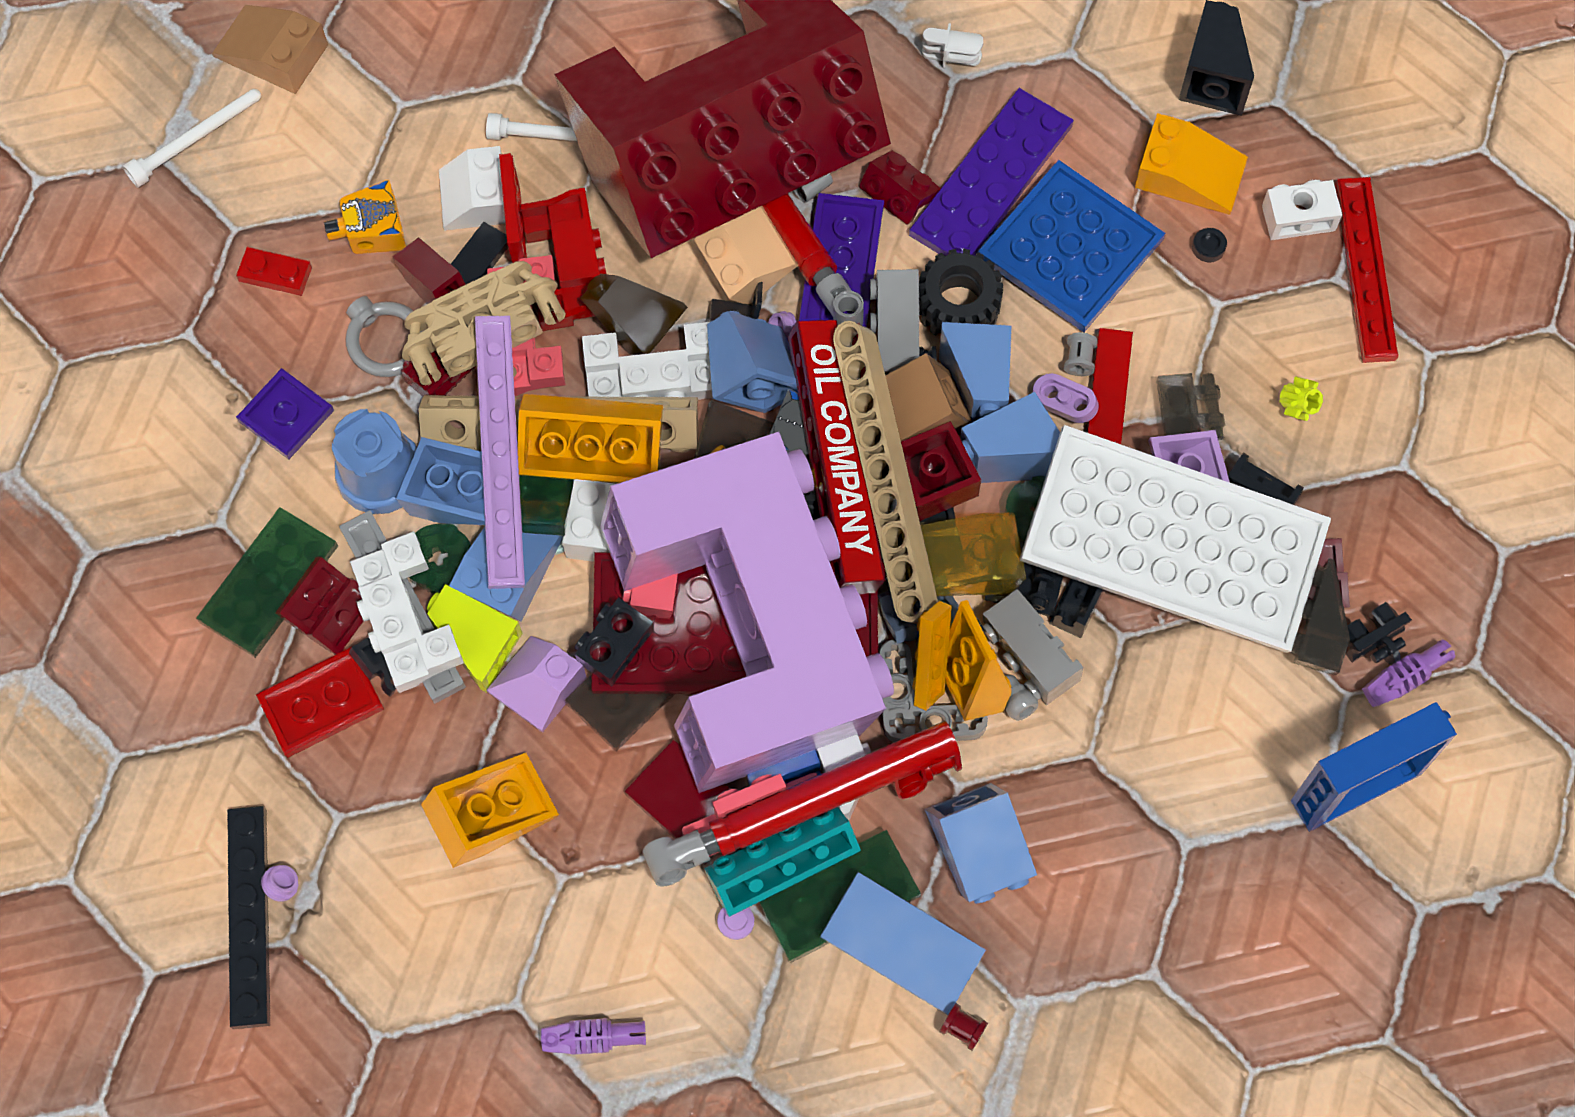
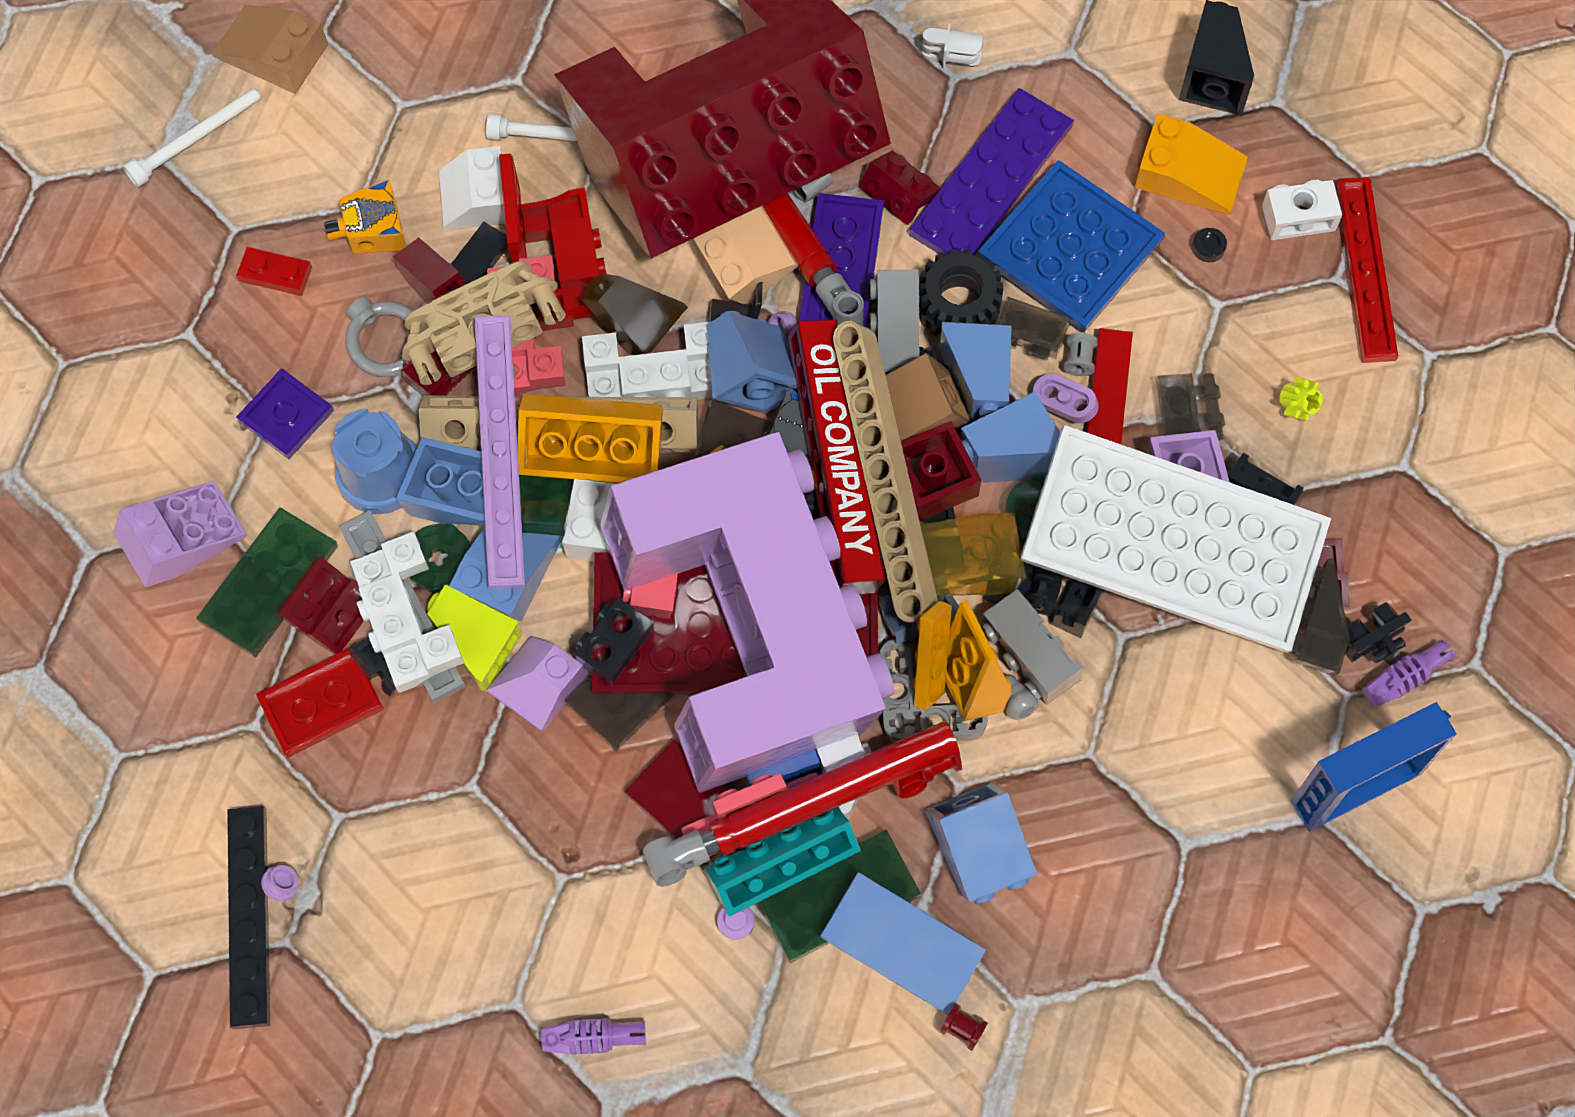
light orange slope [421,753,559,868] -> none
none -> lavender slope [113,481,247,588]
none -> clear smoke bracket [995,296,1071,360]

